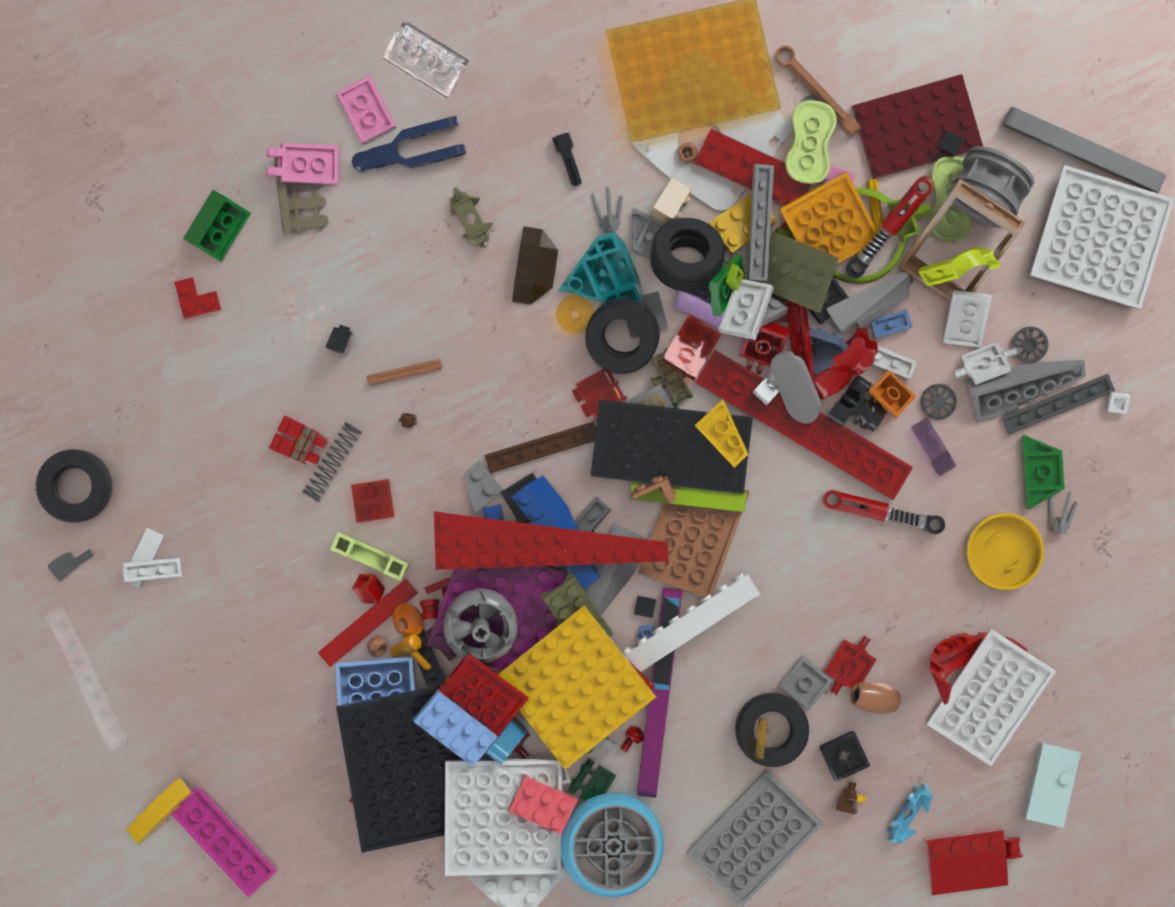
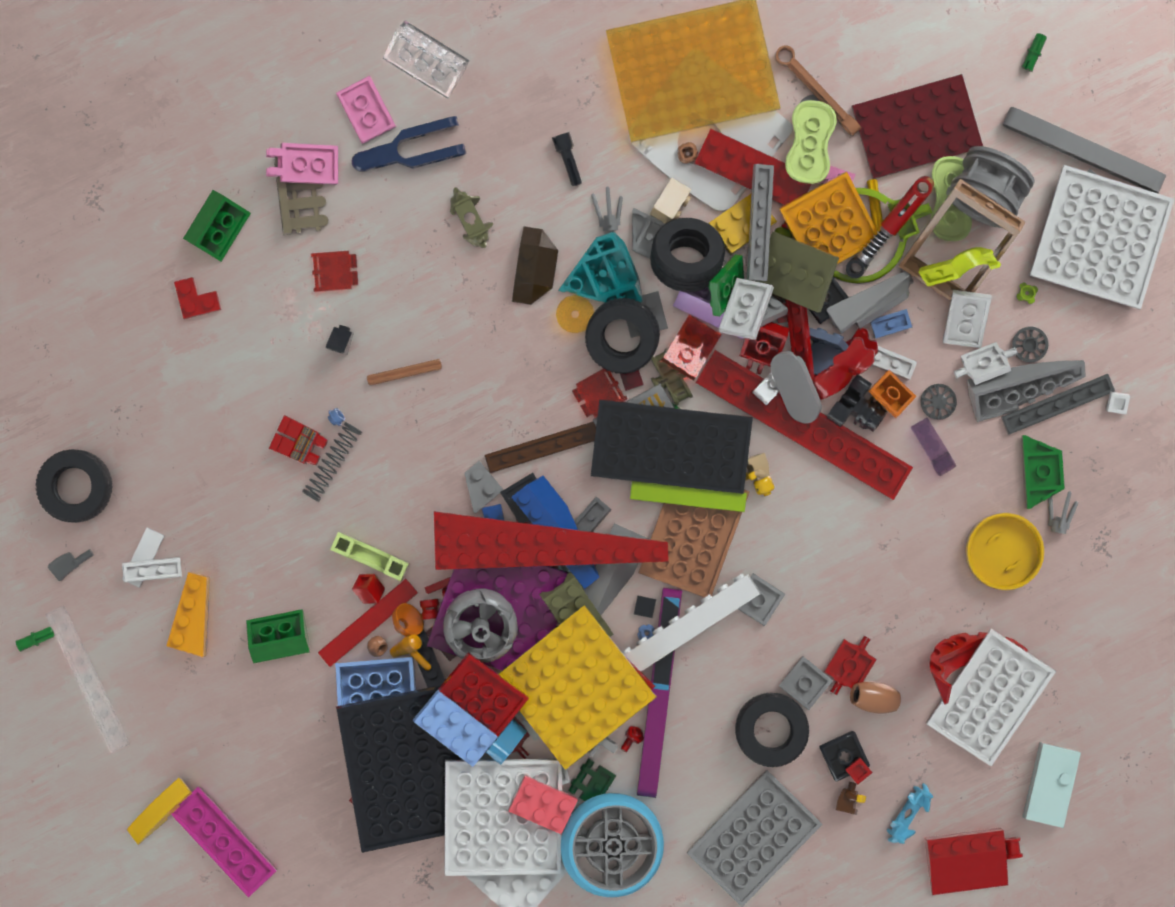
clear red plate [351,479,395,523] -> none
reddish brown plate [398,413,417,428] -> none
nougat bracket [632,475,677,503] -> none
yellow wing [695,399,749,468] -> none
lime tile [726,264,744,291] -> none
clear yellow tile [755,718,768,759] -> none
piece [822,490,945,534] -> none
black tile [938,130,964,156] -> none
none -> green axle [15,627,55,652]
none -> light orange wedge [166,572,210,657]
none -> green slope [246,609,310,664]
none -> clear red plate [311,251,358,292]
none -> medium blue plate [328,408,345,426]
none -> dark red plate [620,370,644,391]
none -> light grey plate [738,573,785,626]
none -> piece [745,453,775,497]
none -> red plate [845,757,873,785]
none -> lime plate [1016,282,1038,304]
none -> green axle [1021,33,1047,72]

